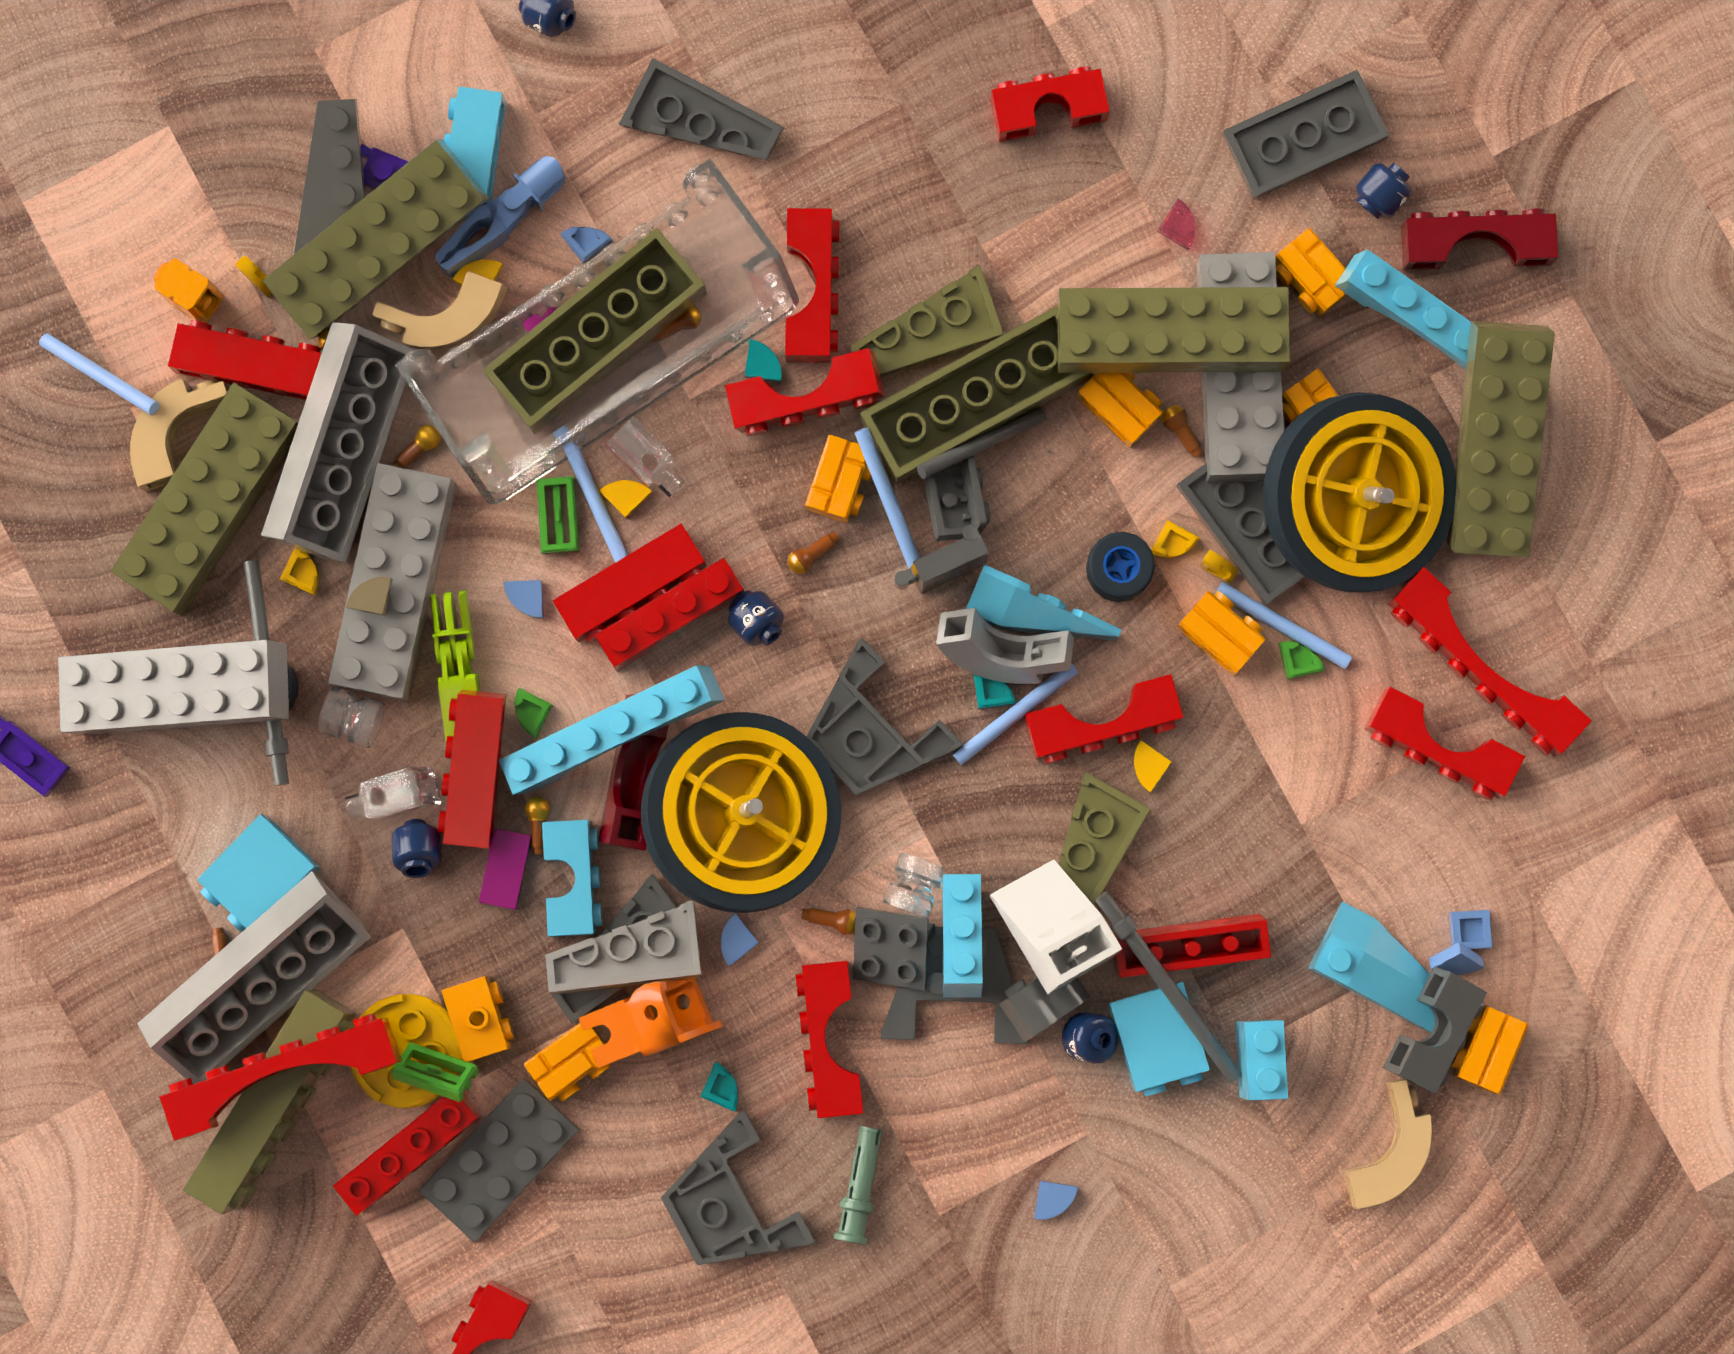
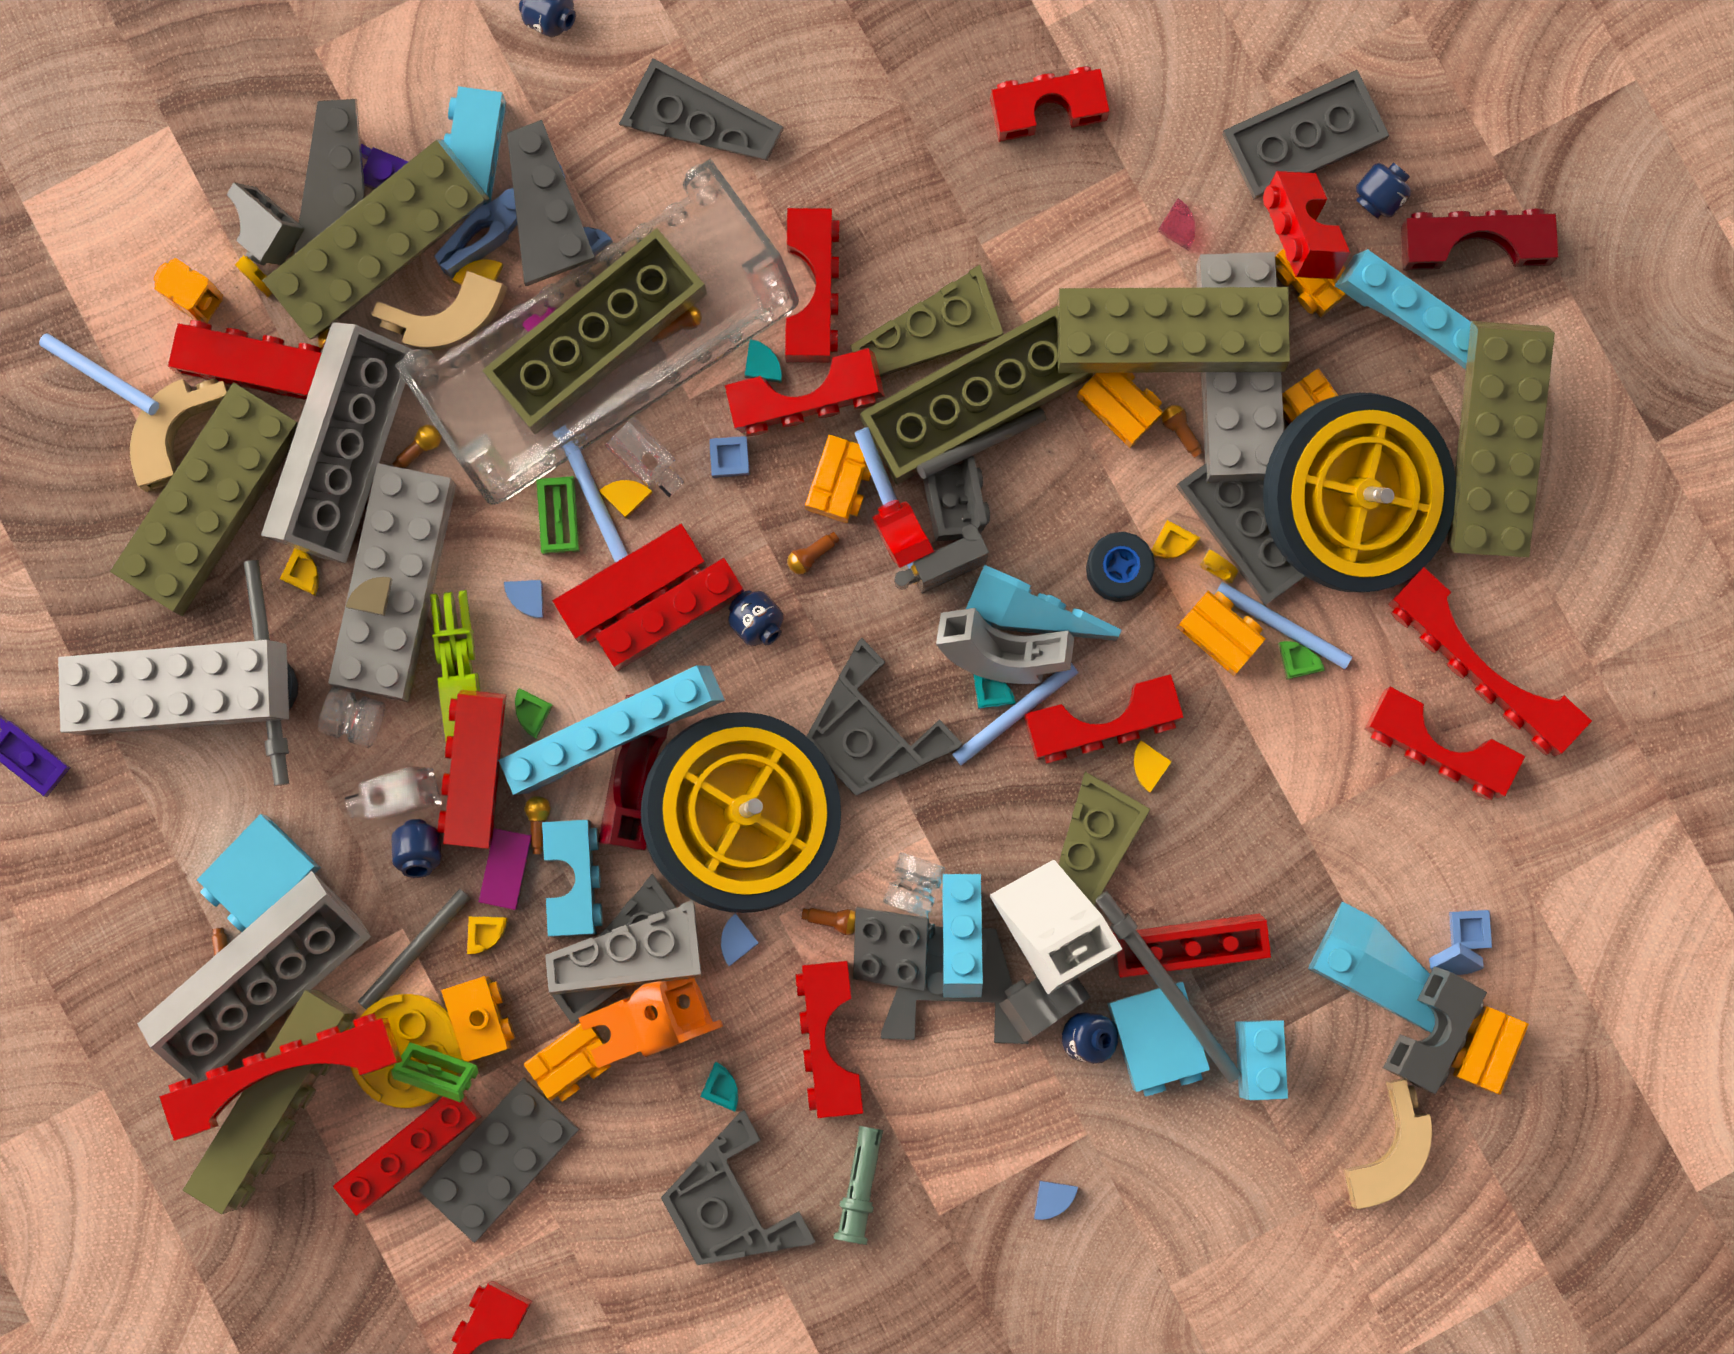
none -> arch [227,183,305,266]
none -> dark grey bar [358,889,471,1010]
none -> yellow tile [467,916,508,954]
none -> dark grey wing [507,120,596,286]
none -> medium blue tile [709,436,750,478]
none -> red arch [872,499,934,568]
none -> red arch [1263,171,1350,279]

